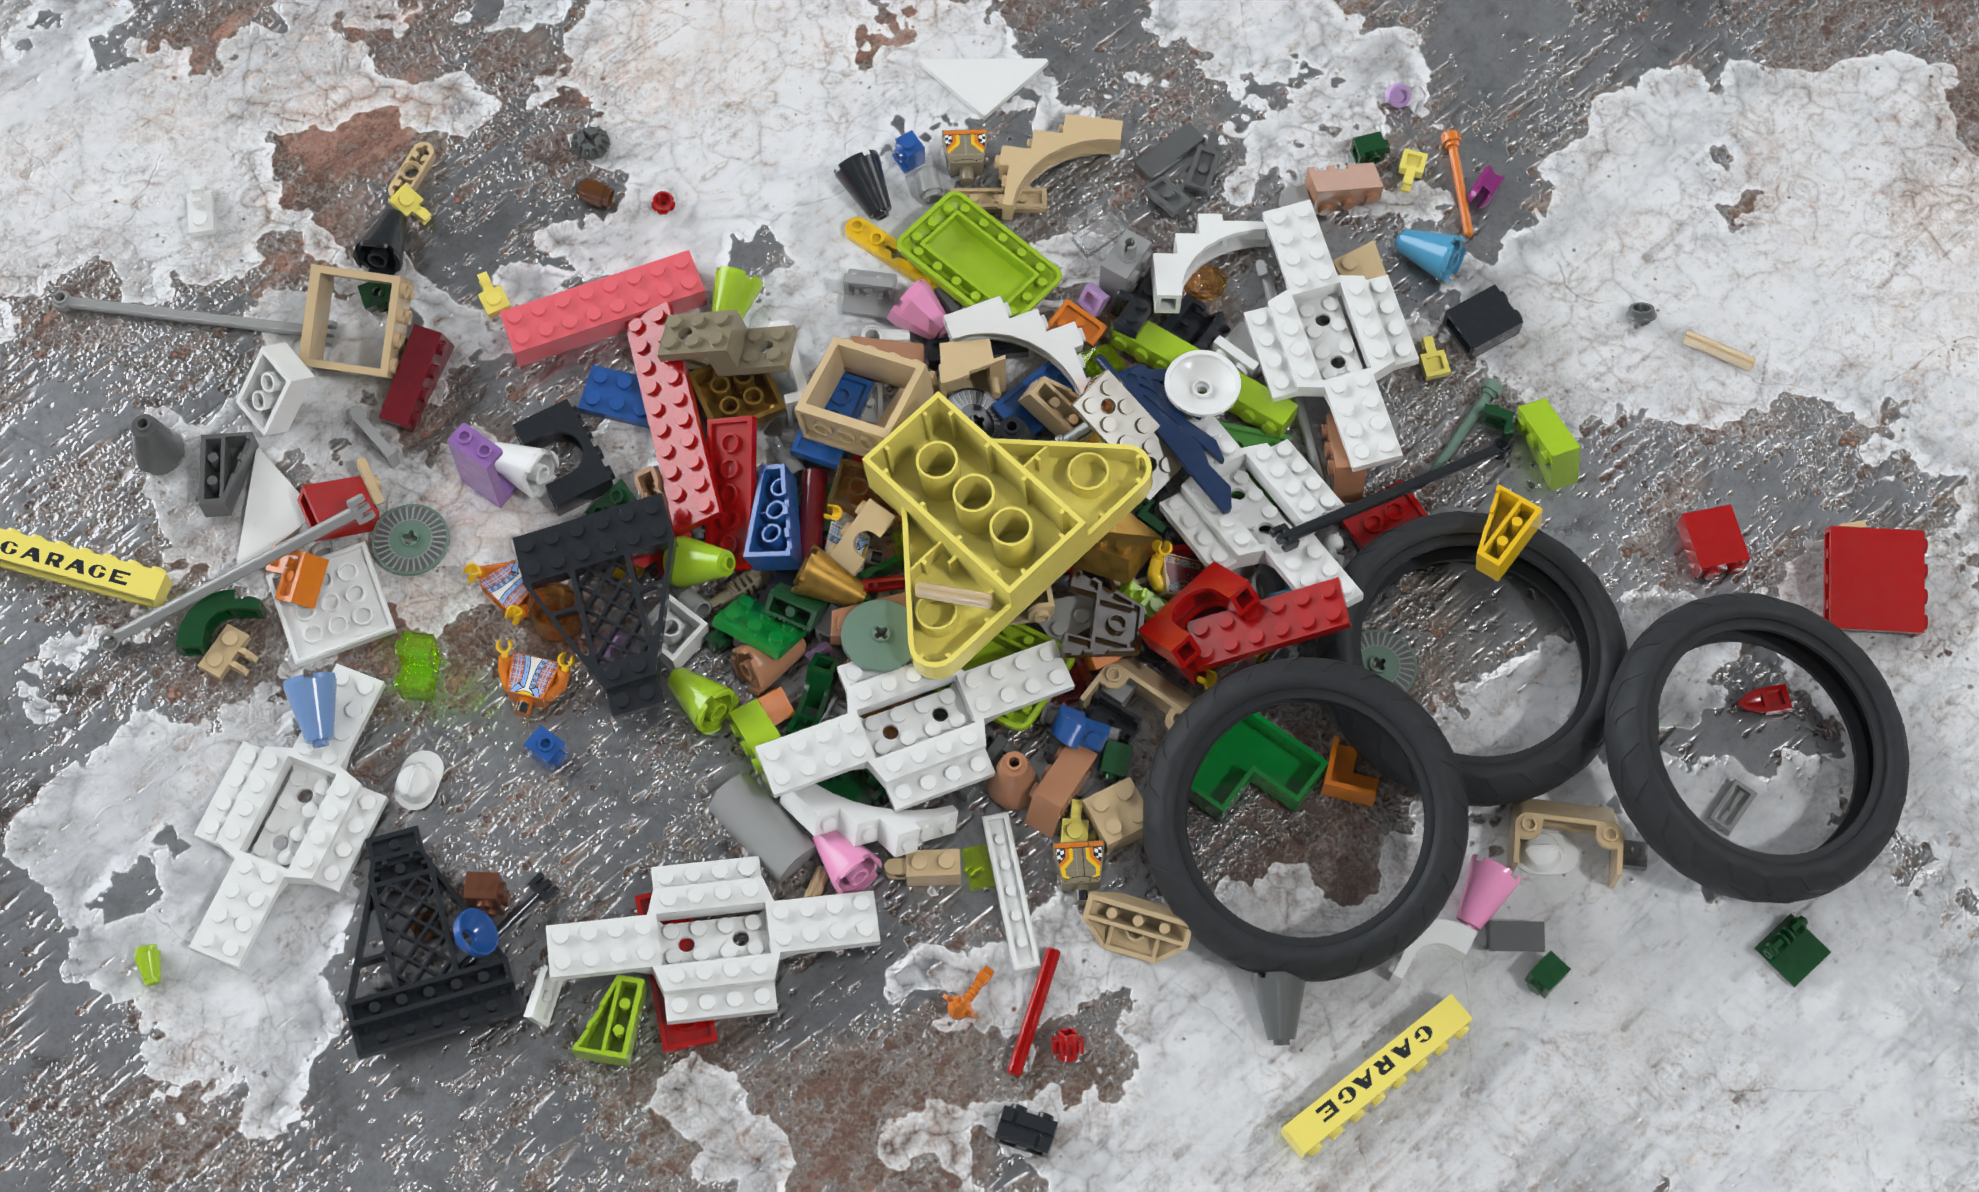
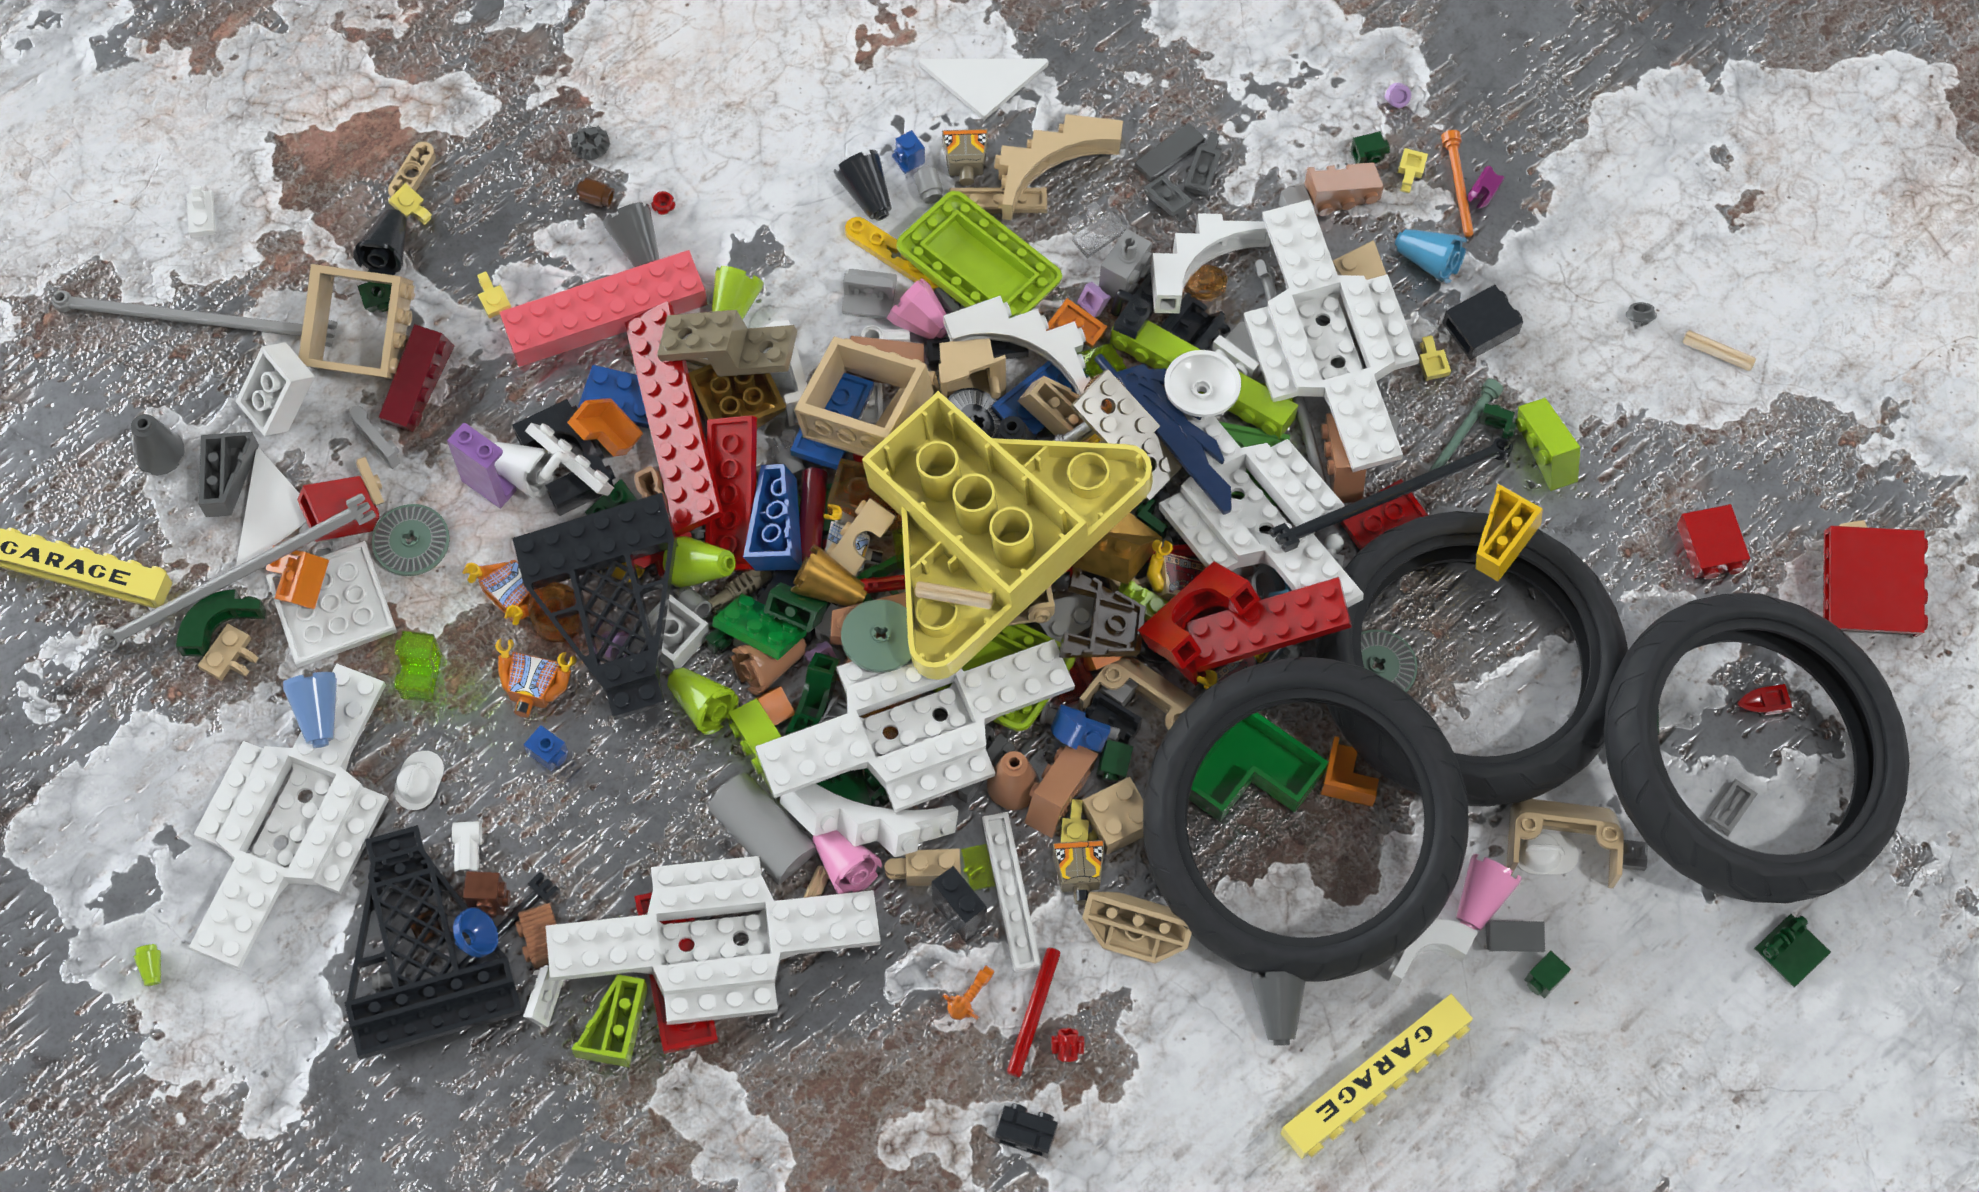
none -> white piece [452,821,483,876]
none -> nougat brick [515,903,557,969]
none -> white plate [525,423,614,496]
none -> orange panel [567,398,643,457]
none -> dark grey cone [603,202,659,268]
none -> black brick [932,866,987,942]

